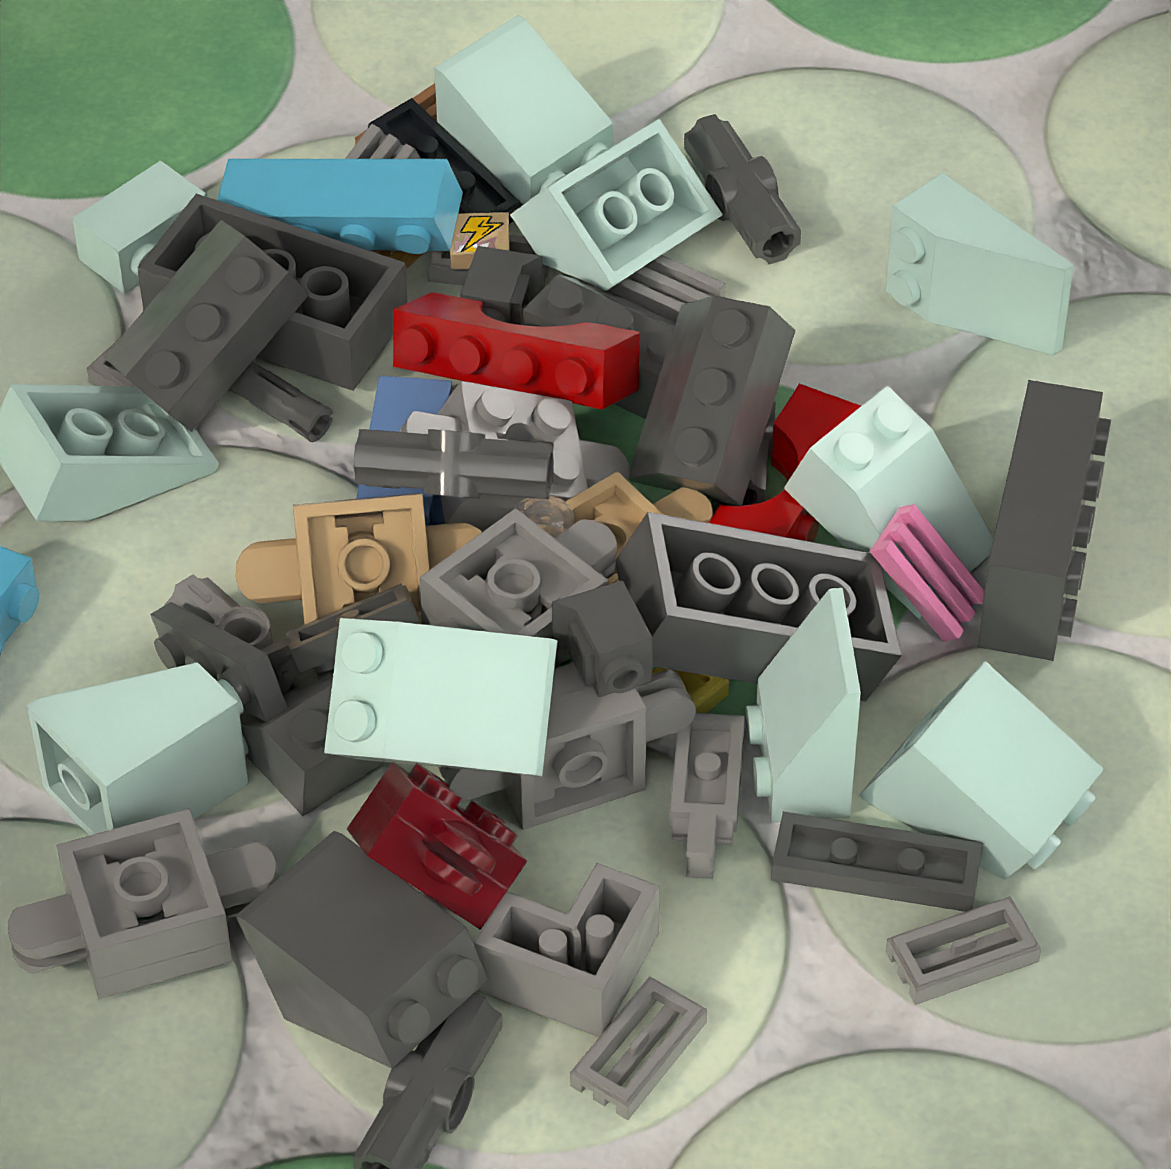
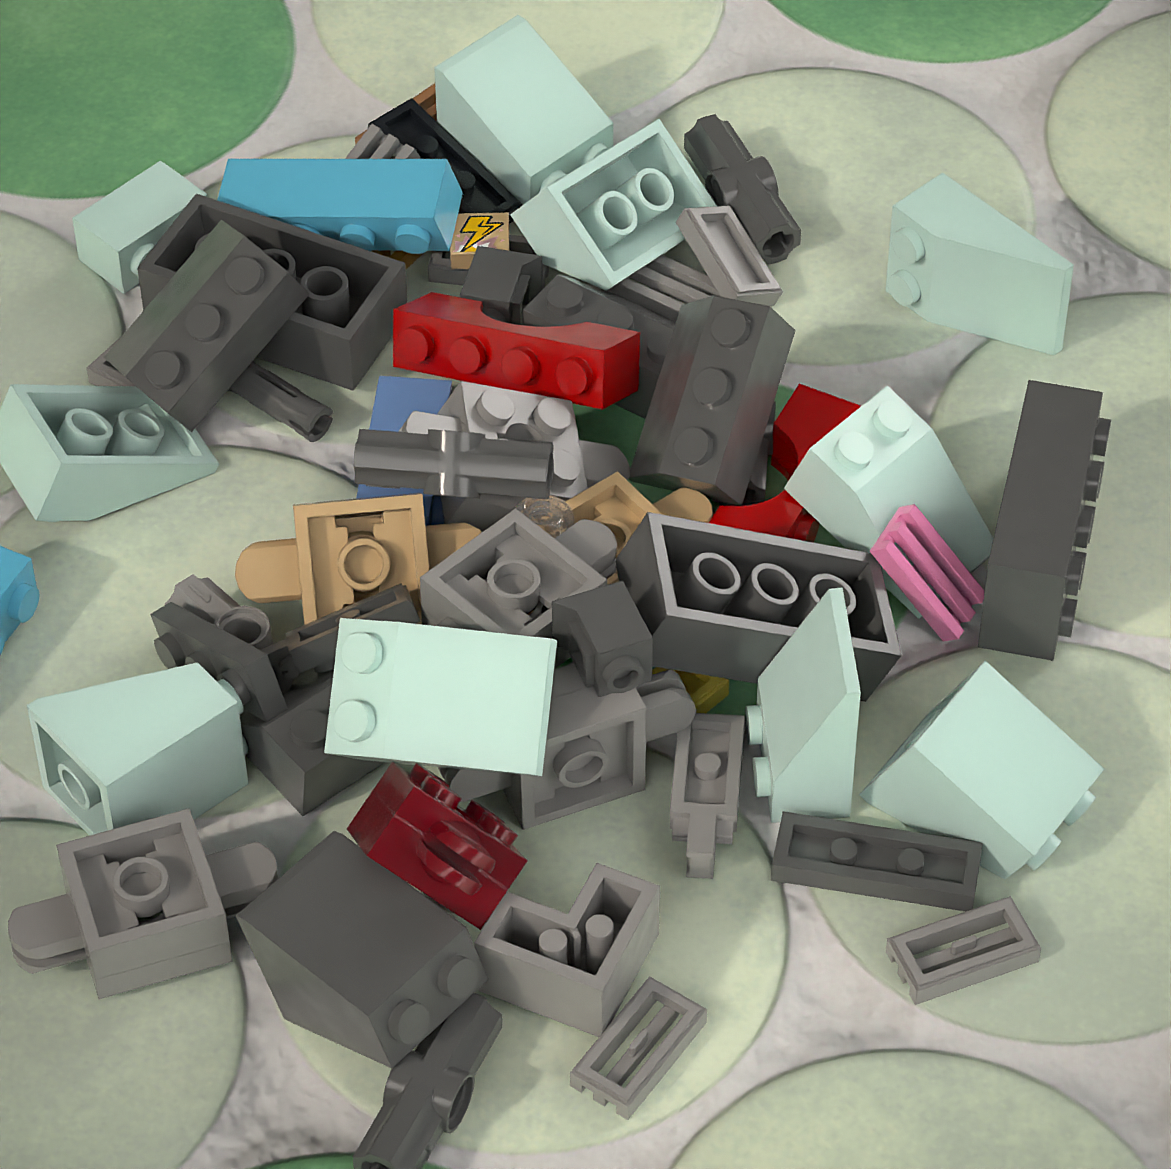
none -> light grey tile [676,206,783,306]

